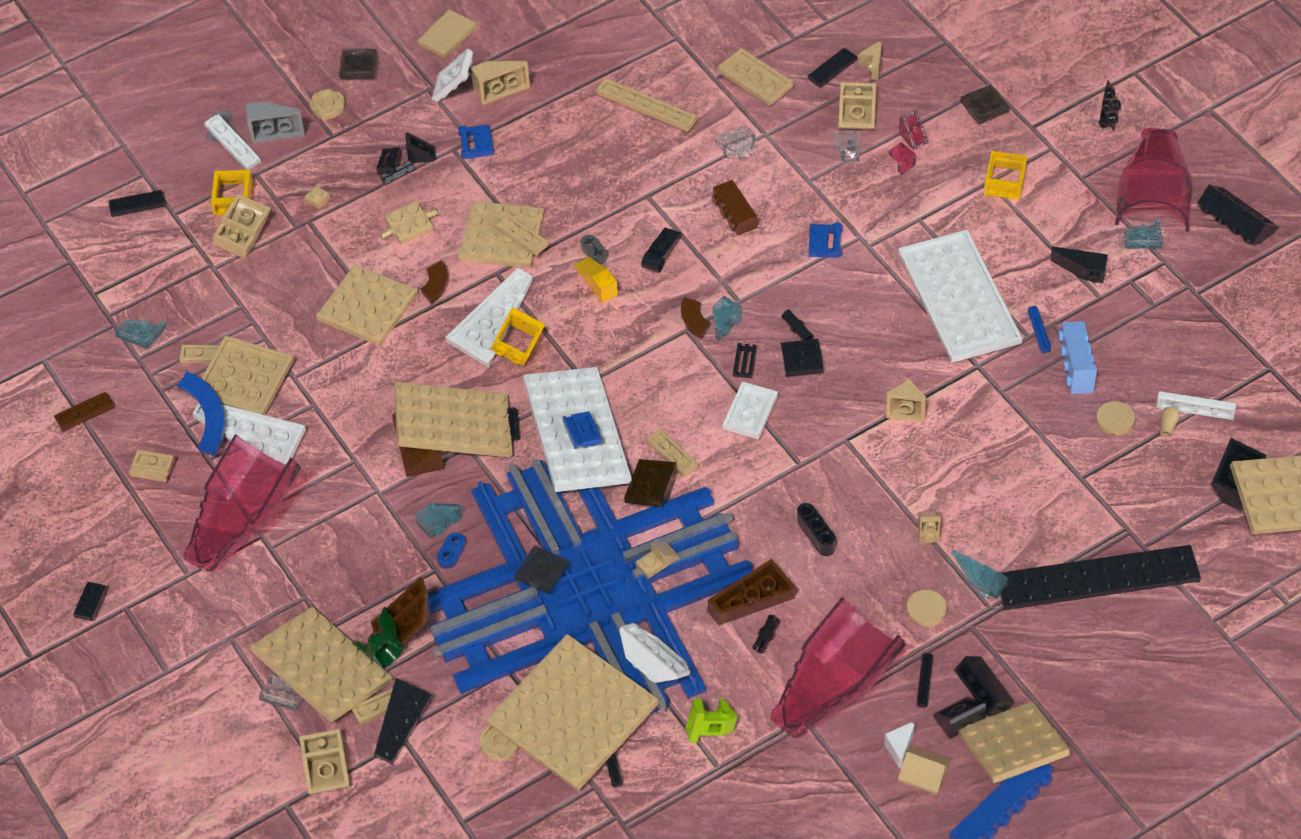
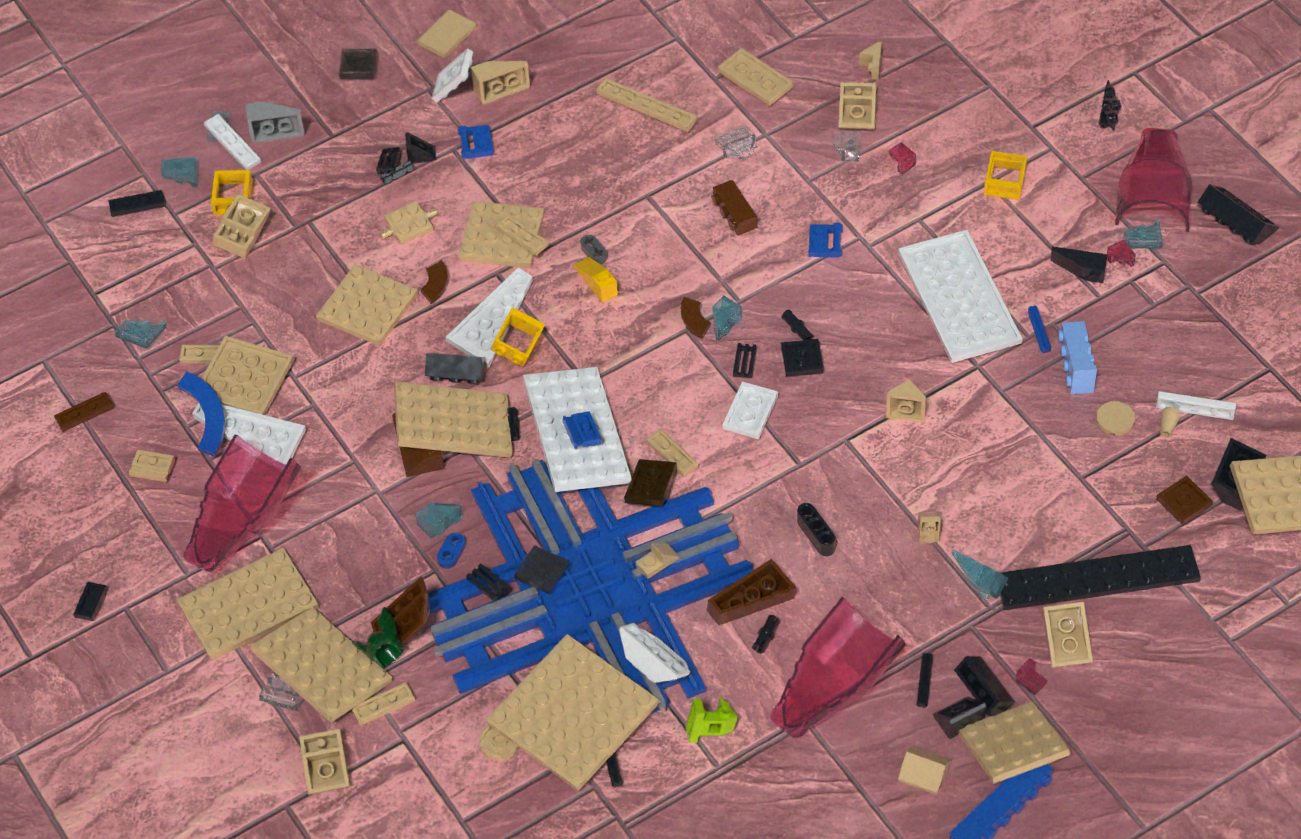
tan plate [304,186,330,209] -> none
tan tile [309,89,345,119] -> none
black wing [374,678,432,765] -> none
black plate [641,227,681,273] -> none
black tile [808,47,857,88] -> none
white slope [884,723,915,768] -> none
clear pink slope [899,109,929,150] -> none
tan tile [906,590,947,627] -> none
clear smoke plate [960,84,1009,125] -> none
none -> clear light blue wing [161,157,198,188]
none -> tan plate [176,548,319,661]
none -> black brick [425,353,485,384]
none -> black tile [466,563,509,602]
none -> clear pink panel [1016,658,1047,695]
none -> tan slope [1041,602,1093,668]
none -> clear pink panel [1107,240,1136,267]
none -> reddish brown plate [1156,475,1213,525]

